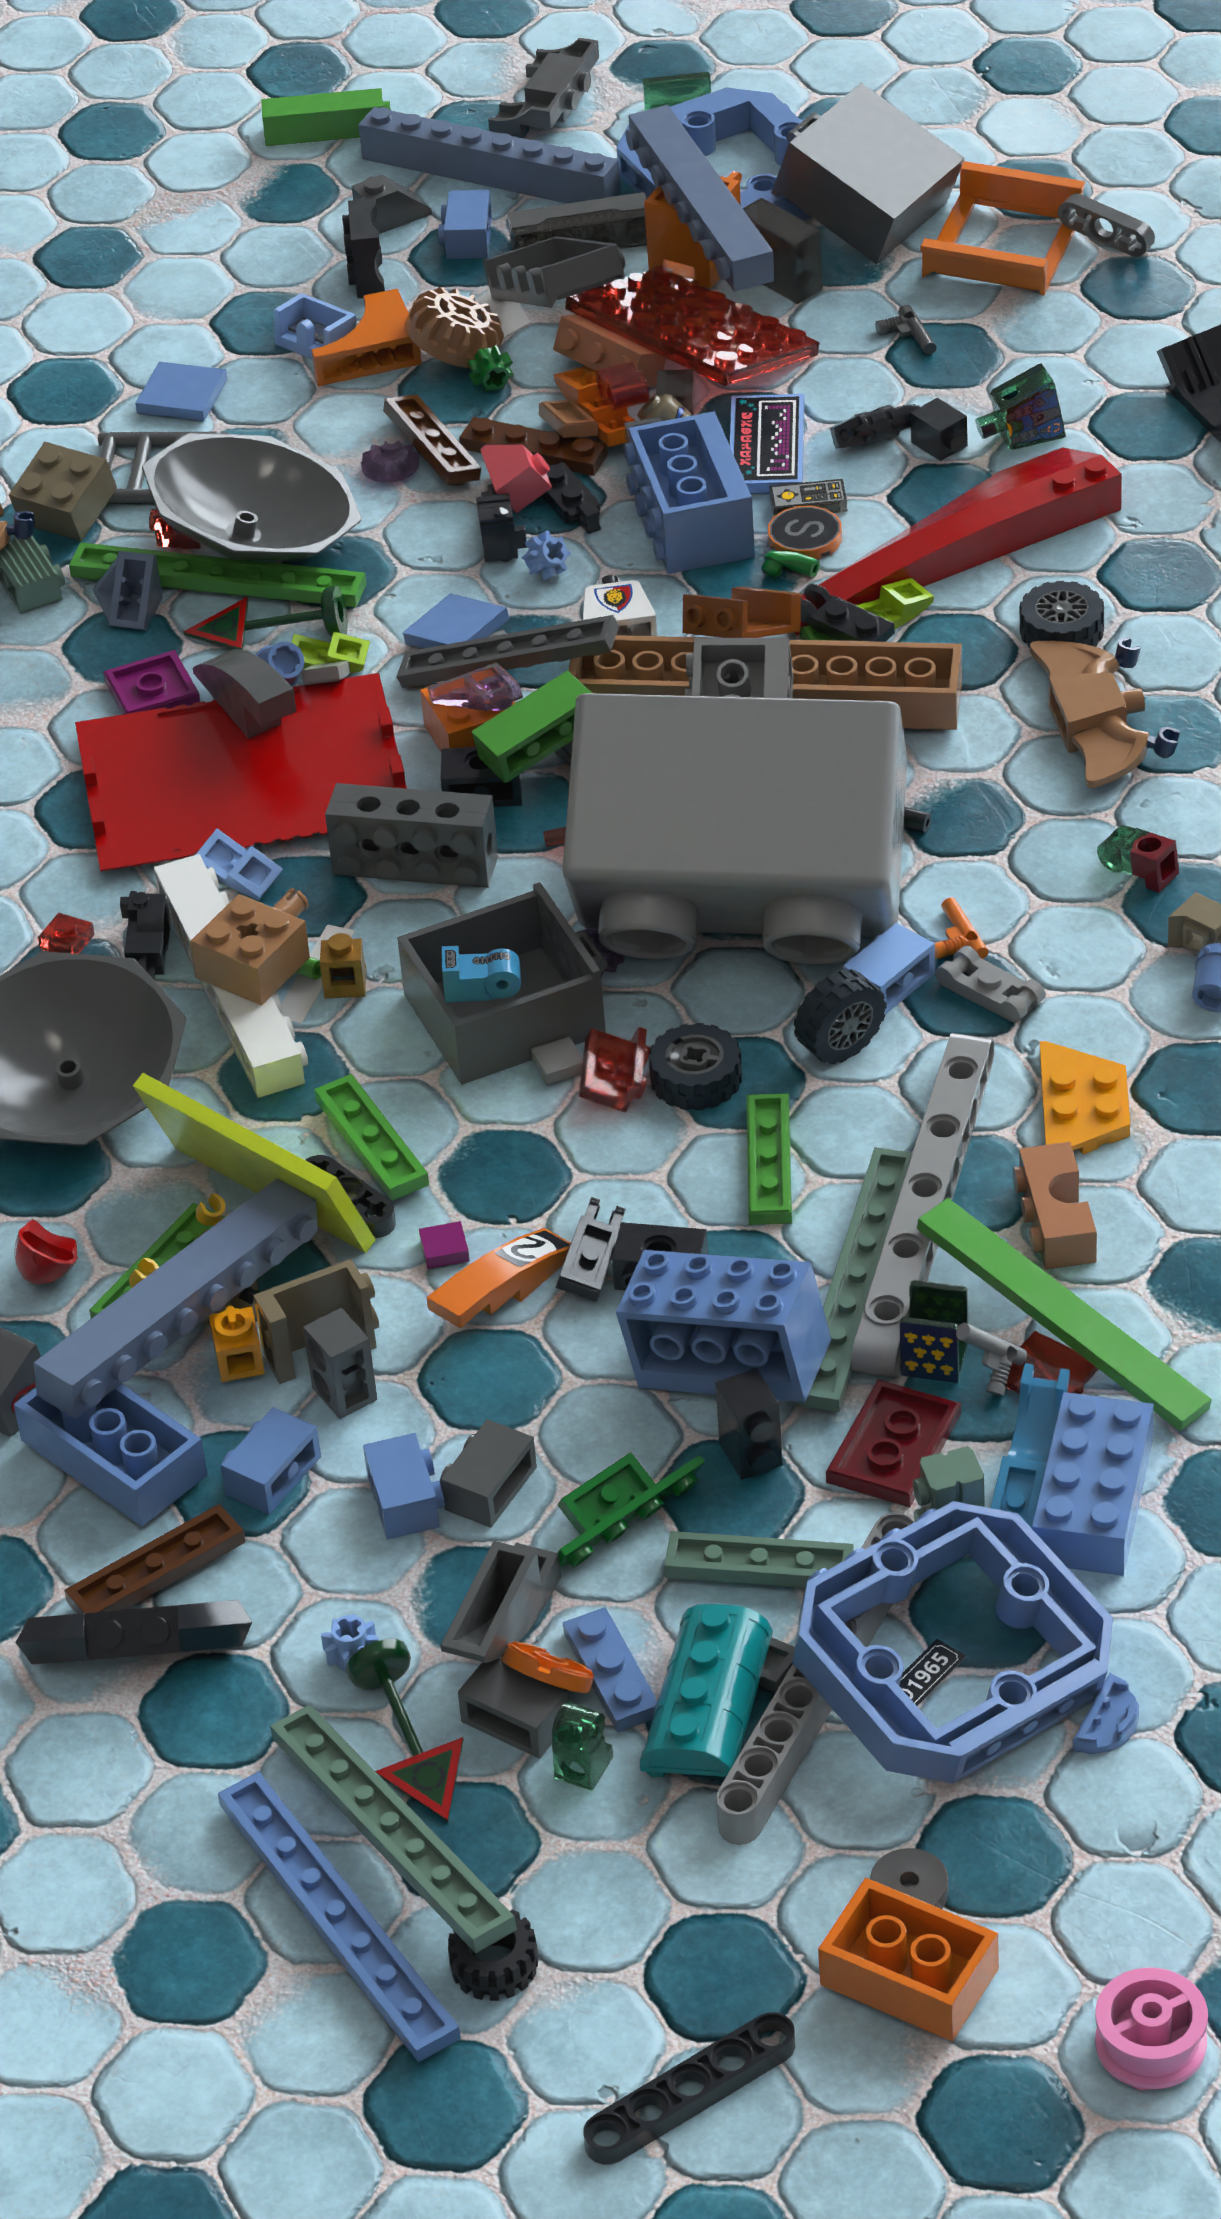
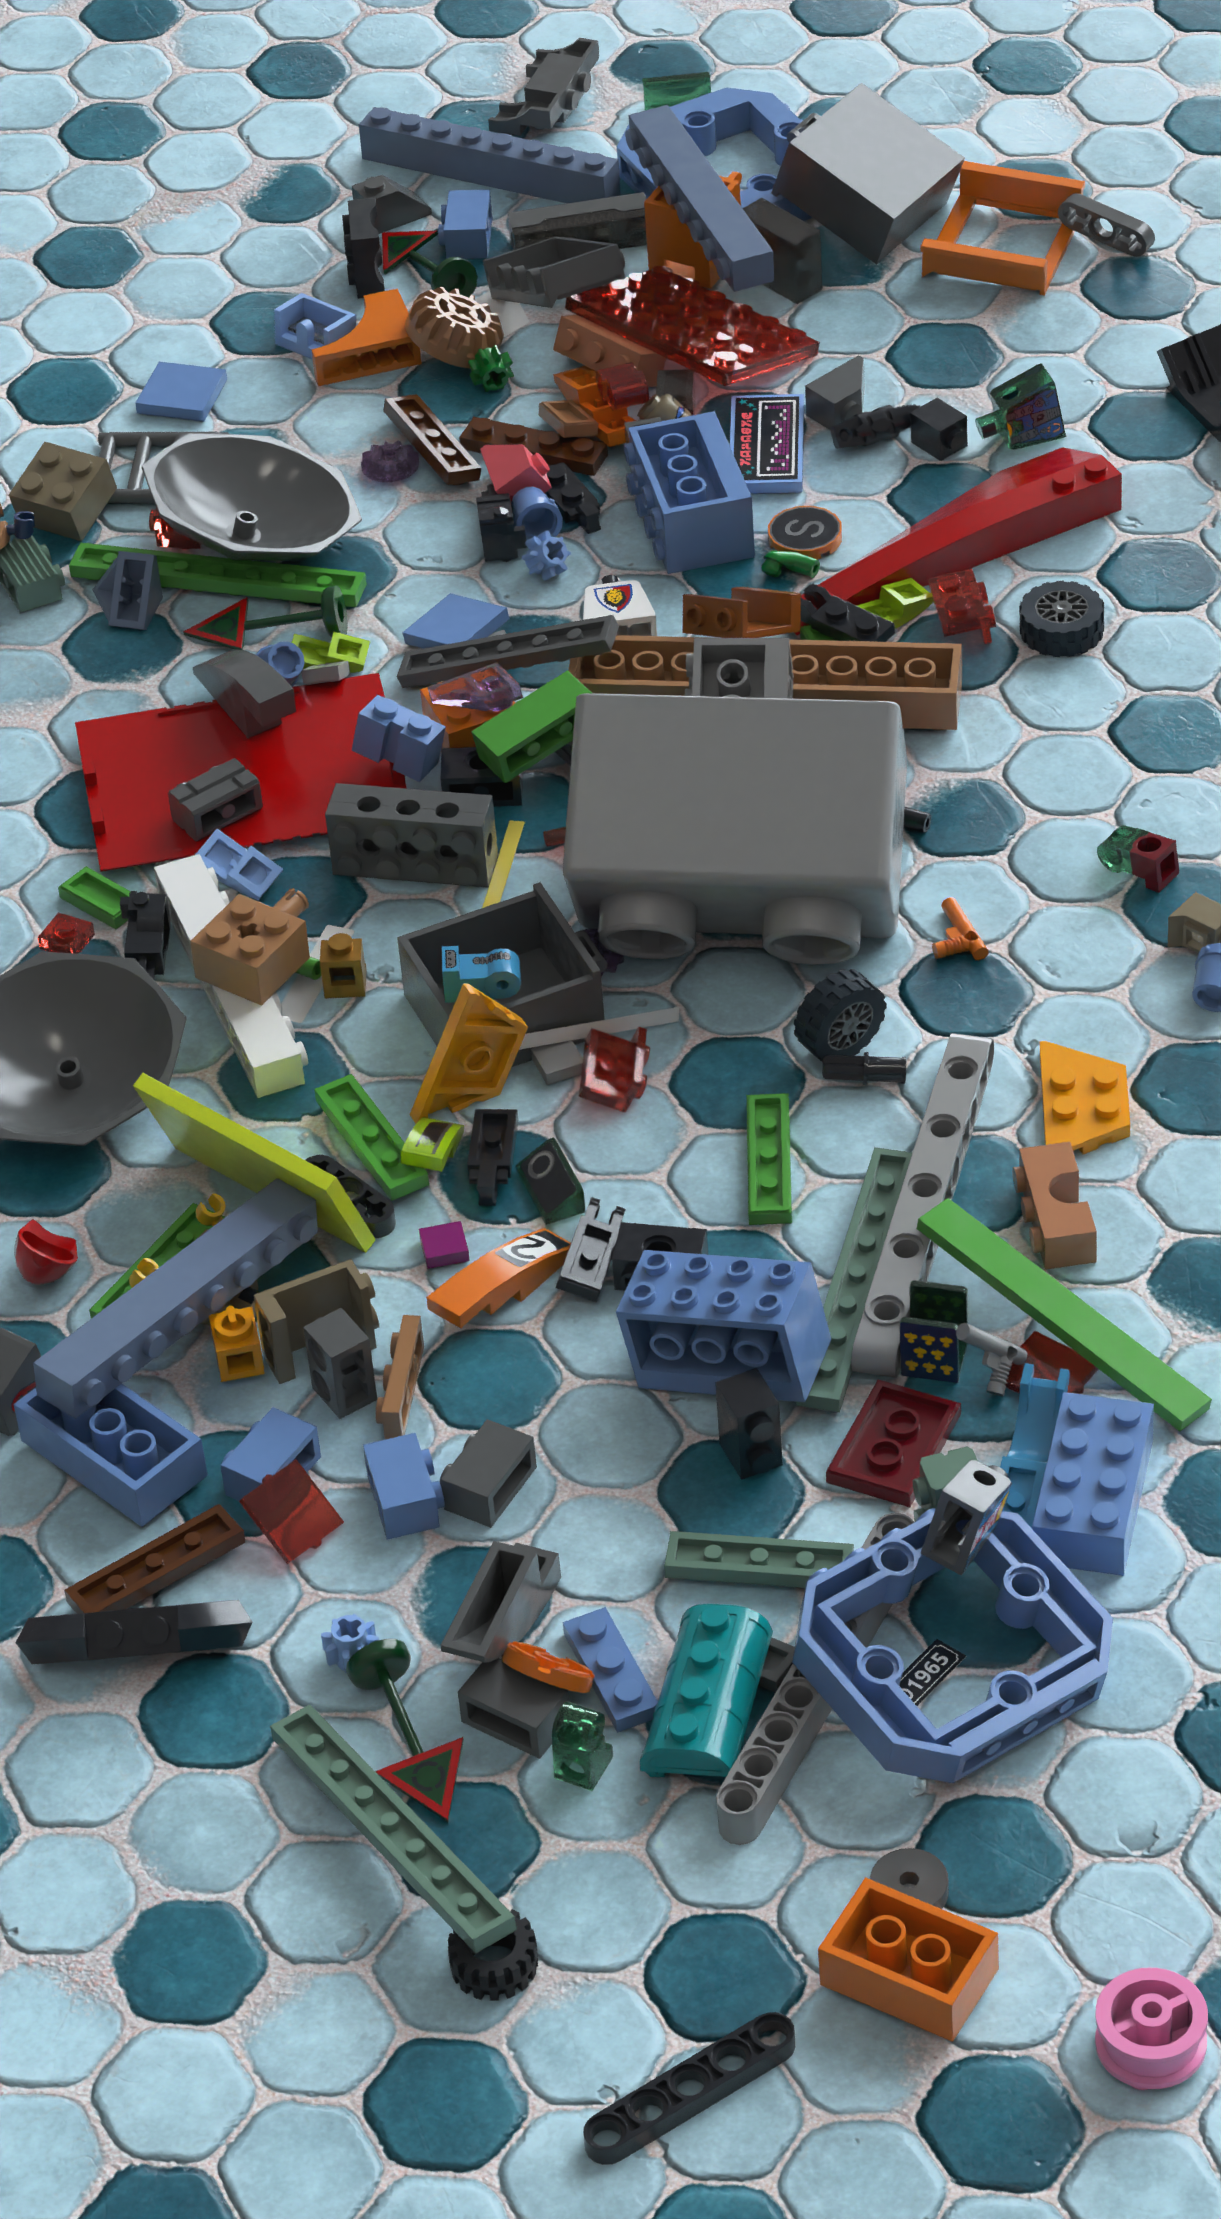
magenta tile [103,650,201,714] -> none
medium blue plate [218,1771,461,2063] -> none
bright green brick [261,88,391,146] -> none
green bracket [557,1452,705,1568] -> none
black wheel [649,1023,742,1111] -> none
tile [769,479,848,517] -> none
light blue brick [843,923,935,1014] -> none
dark grey hose [875,305,937,355] -> none
light grey plate [935,946,1046,1023] -> none
medium nougat torso [1030,638,1180,788] -> none
medium blue tile [1073,1673,1139,1754] -> none
none -> bright green tile [58,866,131,930]
none -> dark grey brick [168,758,263,842]
none -> clear red piece [239,1459,344,1564]
none -> medium blue brick [352,695,446,782]
none -> medium nougat plate [376,1315,424,1440]
none -> dark green piece [382,230,478,298]
none -> lime slope [401,1117,464,1172]
none -> light orange wing [409,983,528,1124]
none -> black hinge [467,1109,519,1206]
none -> light yellow sticker [482,820,525,908]
none -> medium blue piece [511,486,563,540]
none -> slope [515,1137,586,1225]
none -> white sticker [519,1007,679,1050]
none -> dark grey slope [805,355,865,430]
none -> black axle [822,1052,906,1085]
none -> dark grey torso [921,1460,1012,1576]
none -> clear red bracket [928,568,996,644]

